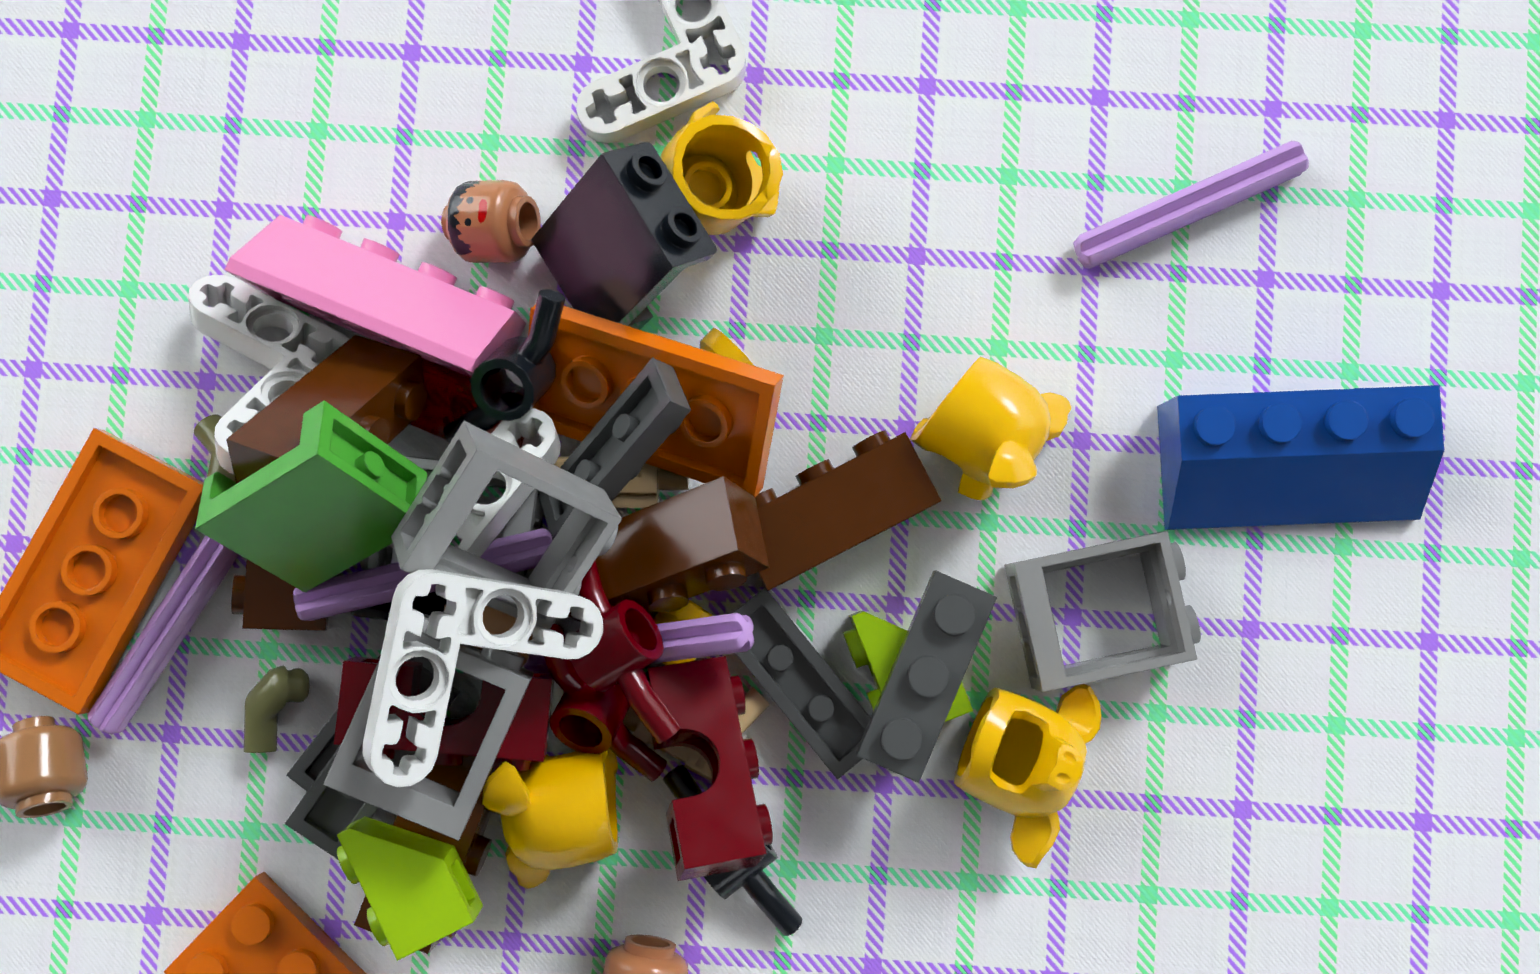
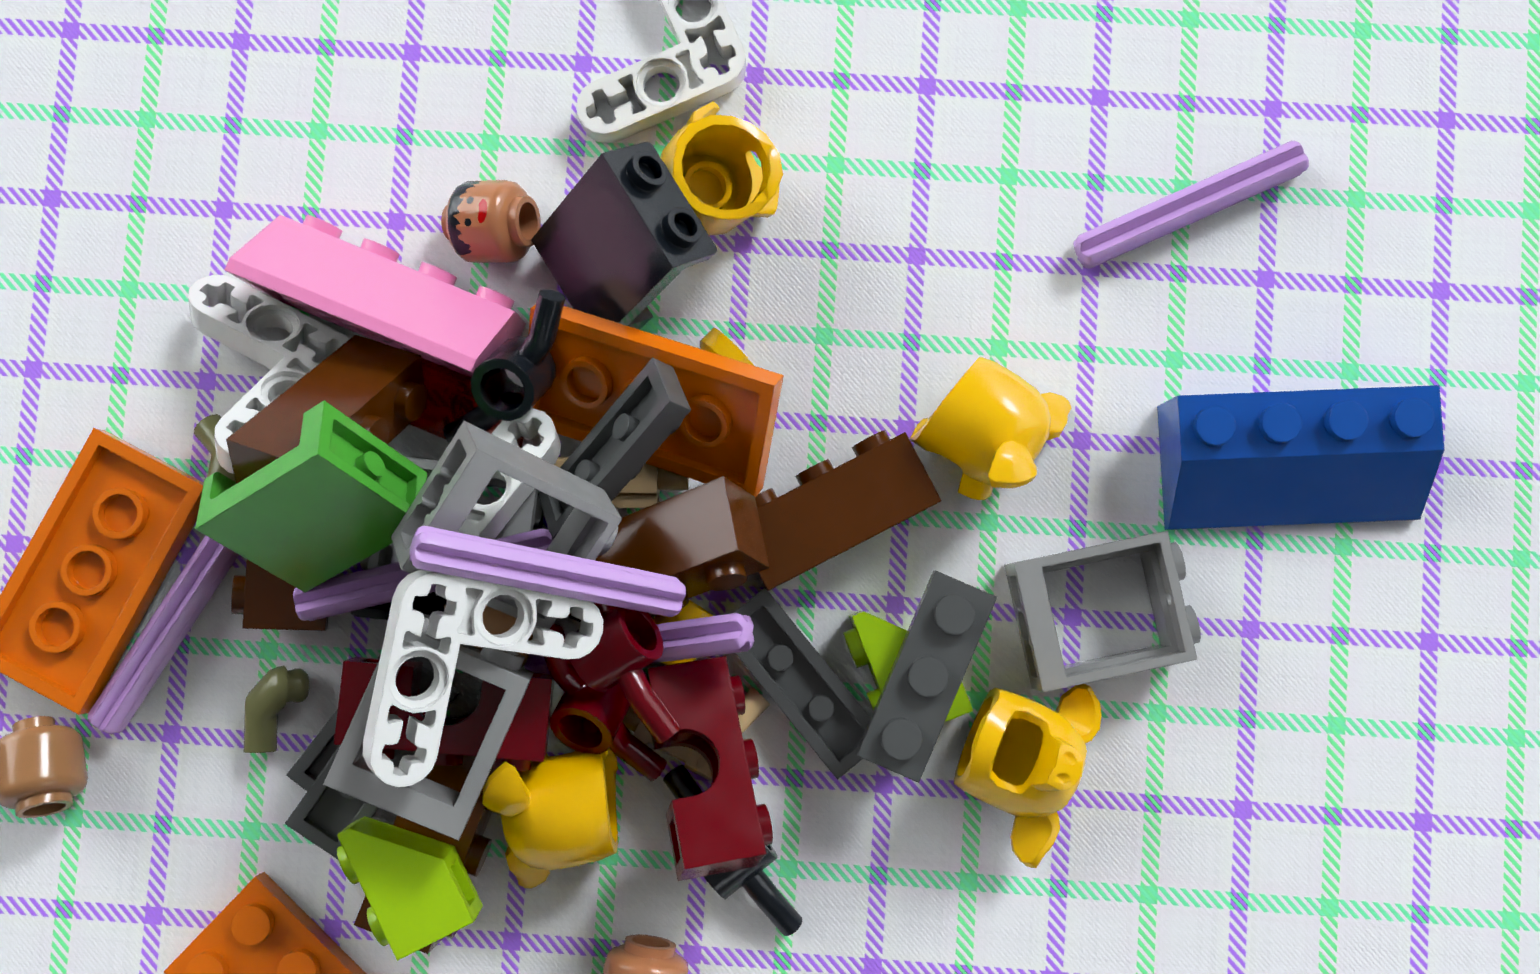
none -> lavender axle [410,525,686,617]

